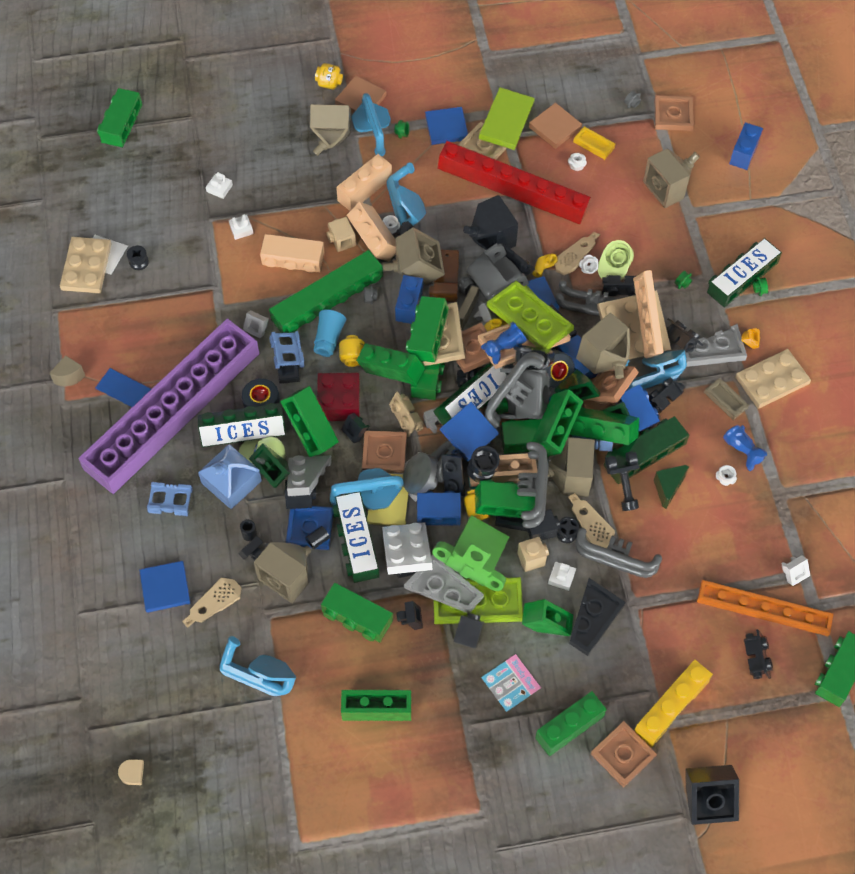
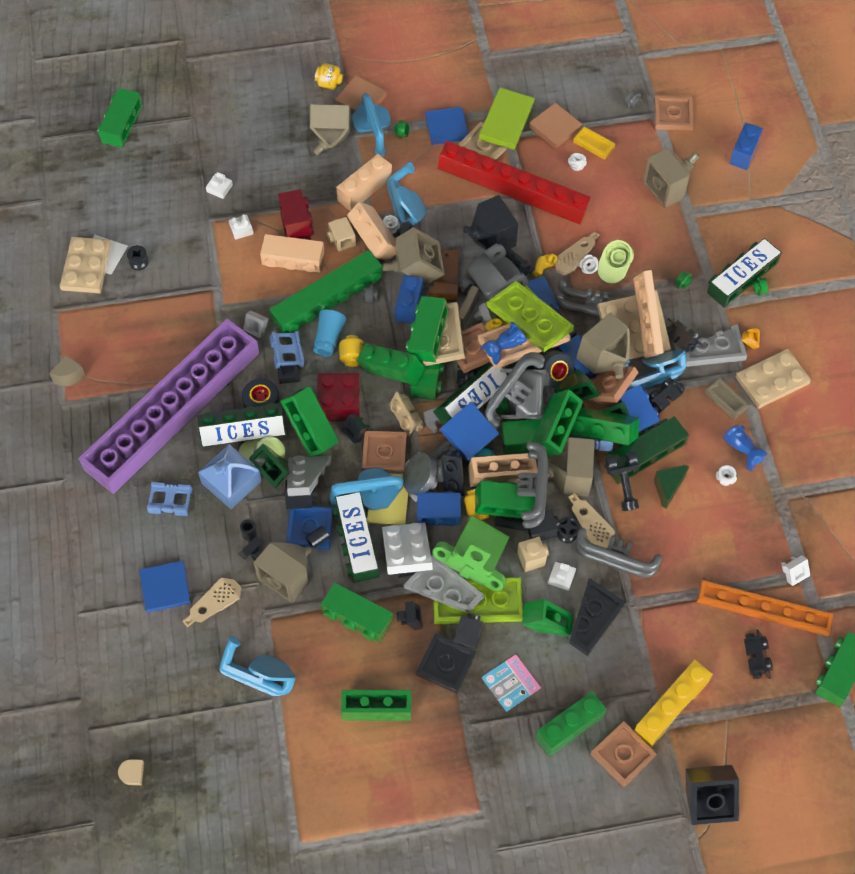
blue sticker [95,368,151,407] -> none
black wheel [467,446,500,483] -> none
black piece [513,345,555,370] -> none
black hinge [602,275,636,296] -> none
none -> dark red brick [278,189,314,240]
none -> black plate [416,633,476,694]

